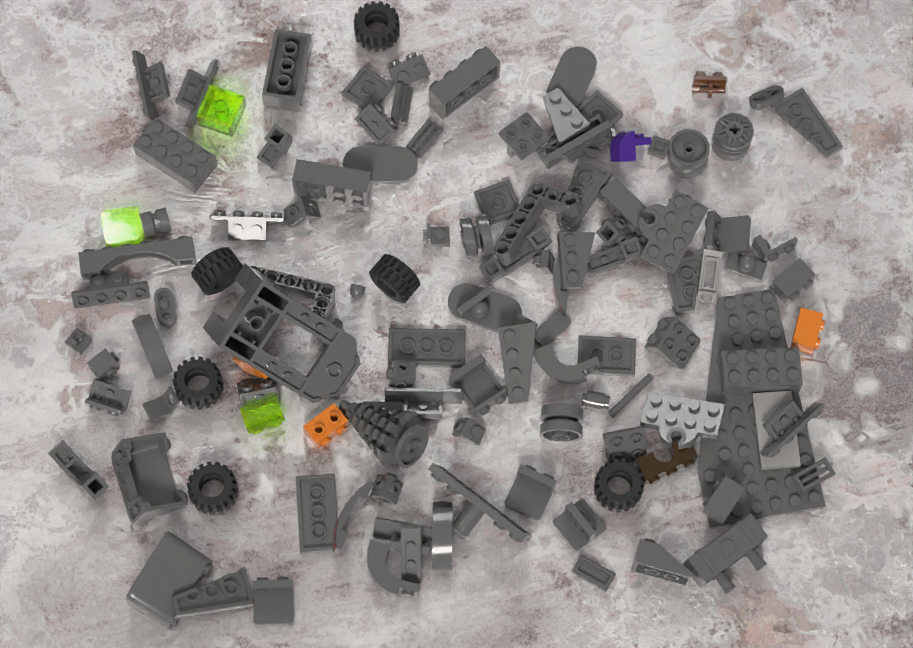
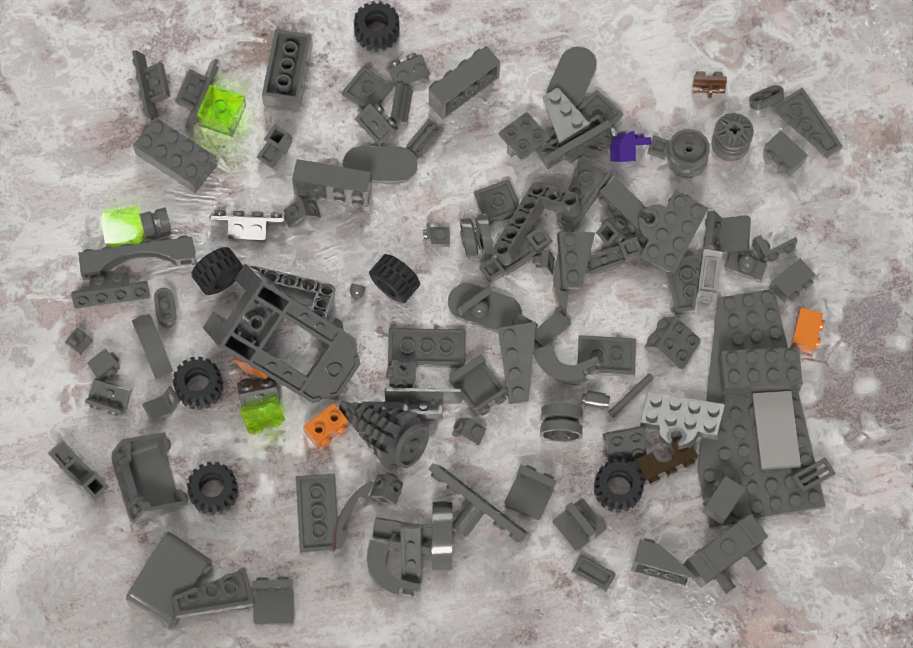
dark grey bracket [761,400,825,457] -> none
none -> dark grey brick [763,130,808,176]

